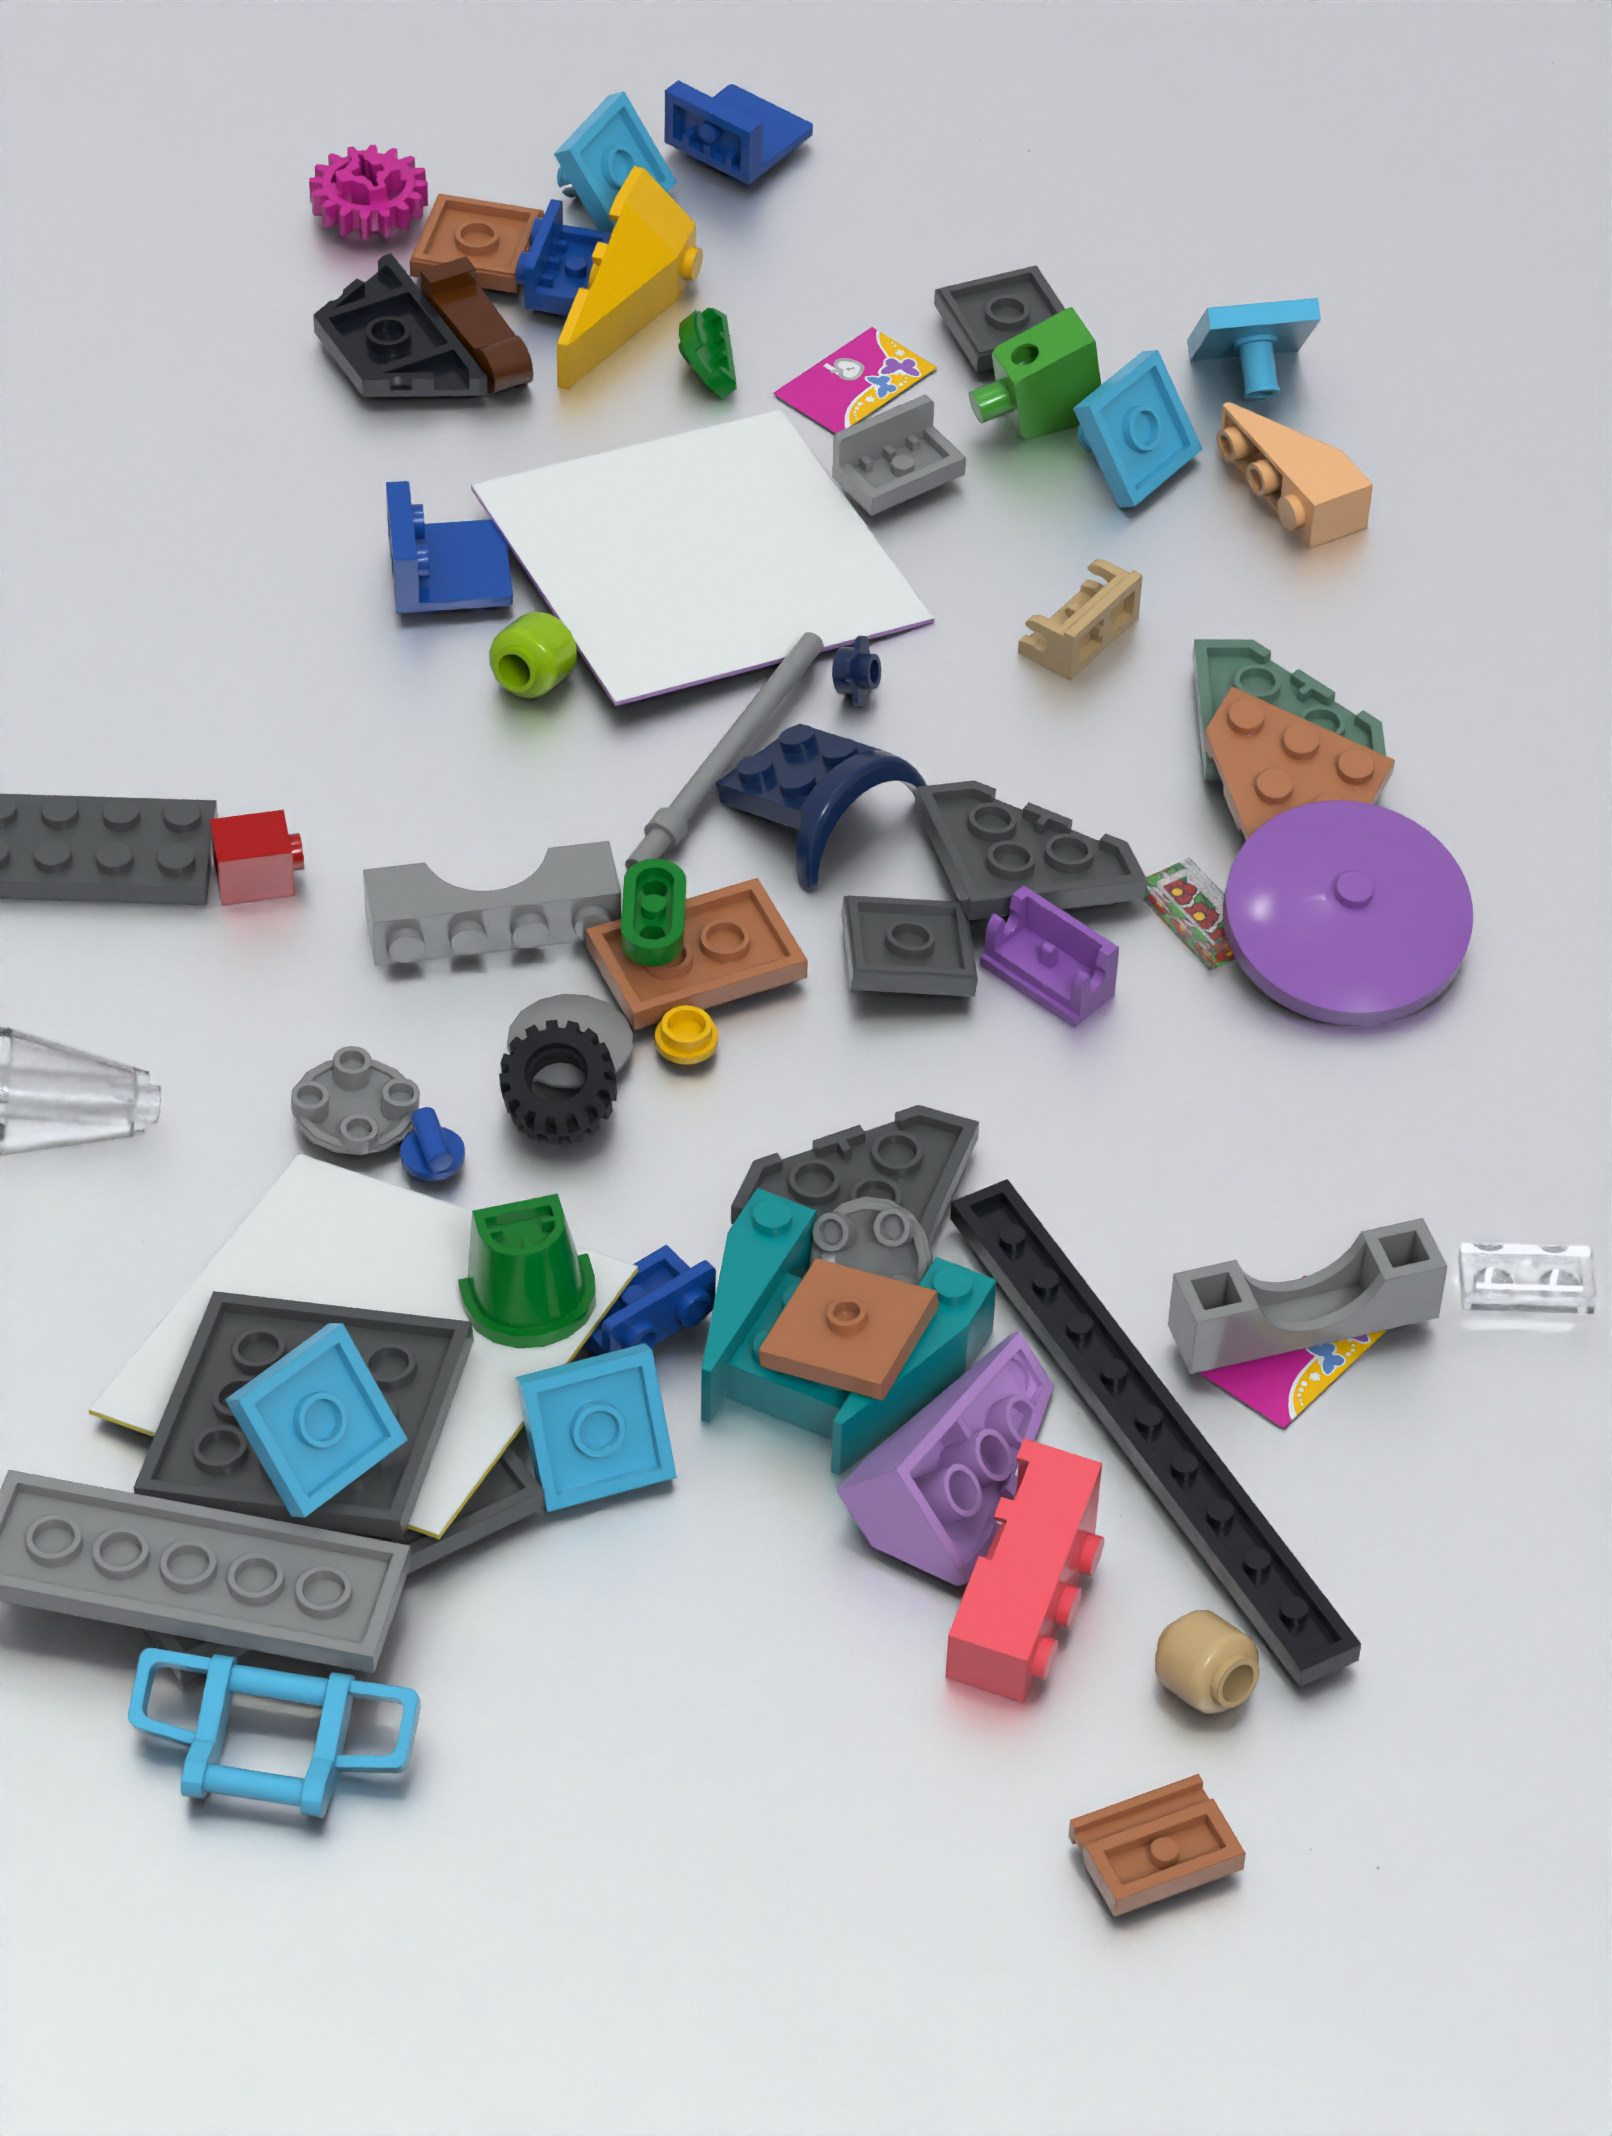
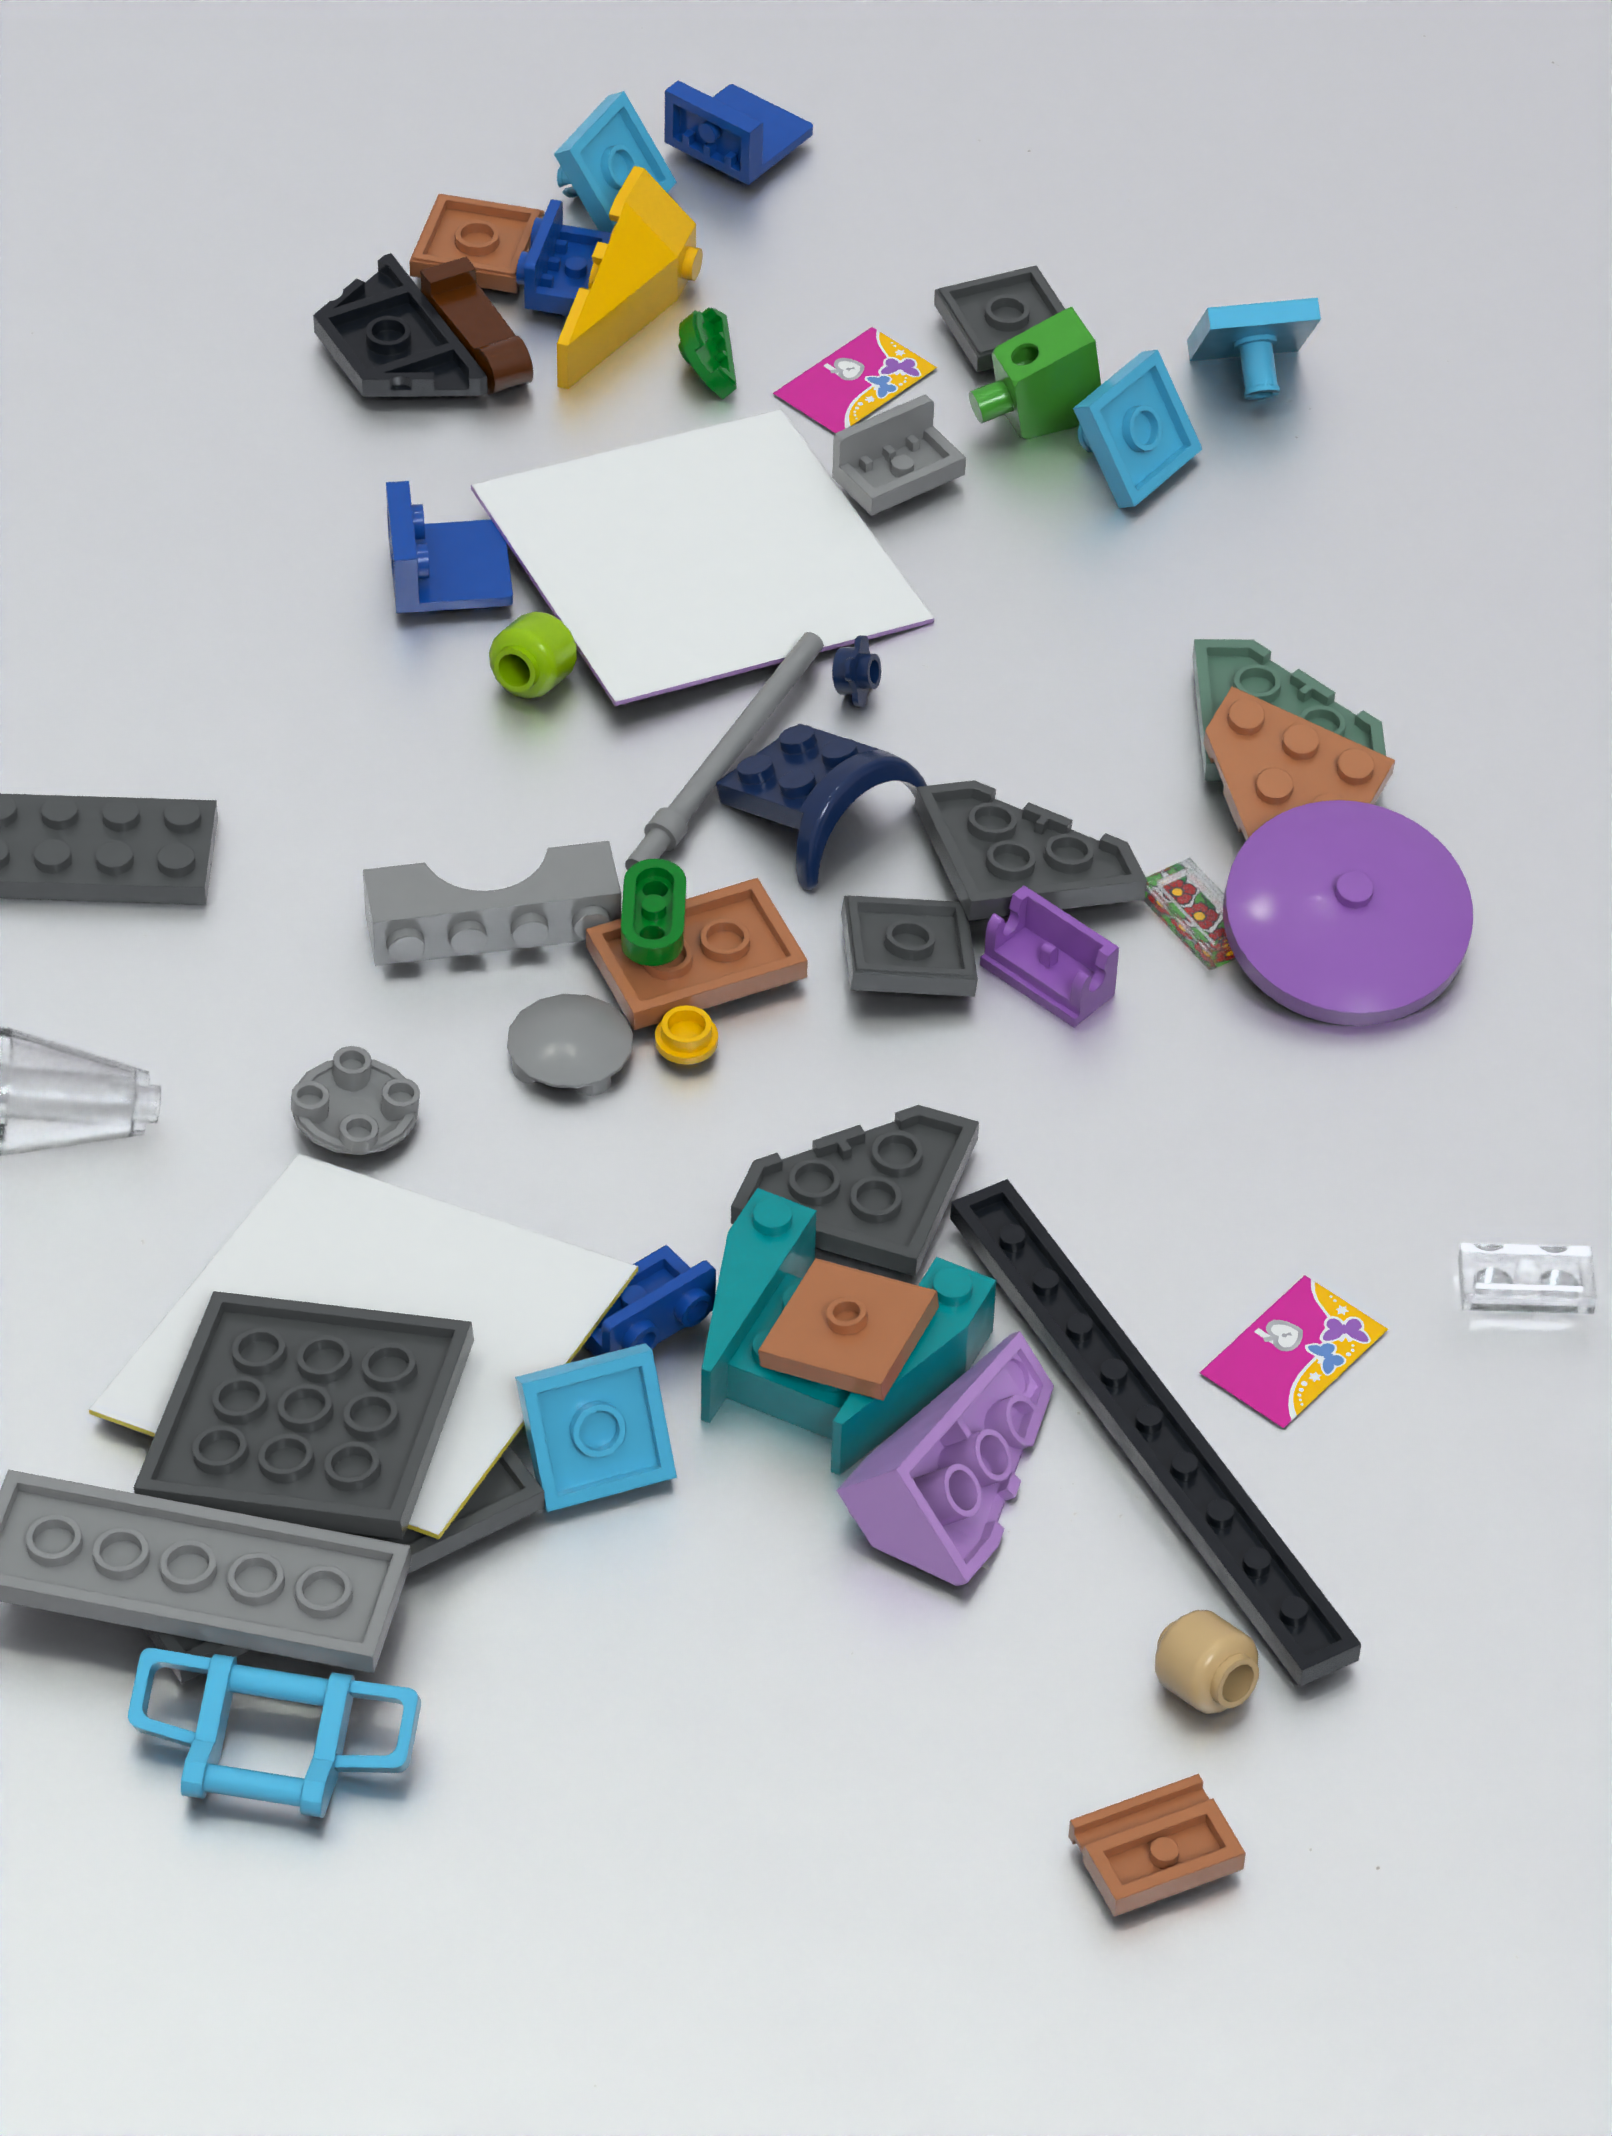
red brick [210,810,304,906] -> none
medium azure tile [225,1323,408,1518] -> none
dark pink gear [309,145,428,240] -> none
blue plate [400,1107,465,1181] -> none
green container [458,1193,596,1348] -> none
black tyre [499,1020,617,1145] -> none
light grey dish [809,1196,933,1285] -> none
coral wedge [945,1438,1104,1703] -> none
tan hinge [1018,559,1143,680] -> none
light grey arch [1168,1218,1448,1374] -> none
light nougat slope [1216,402,1373,549] -> none

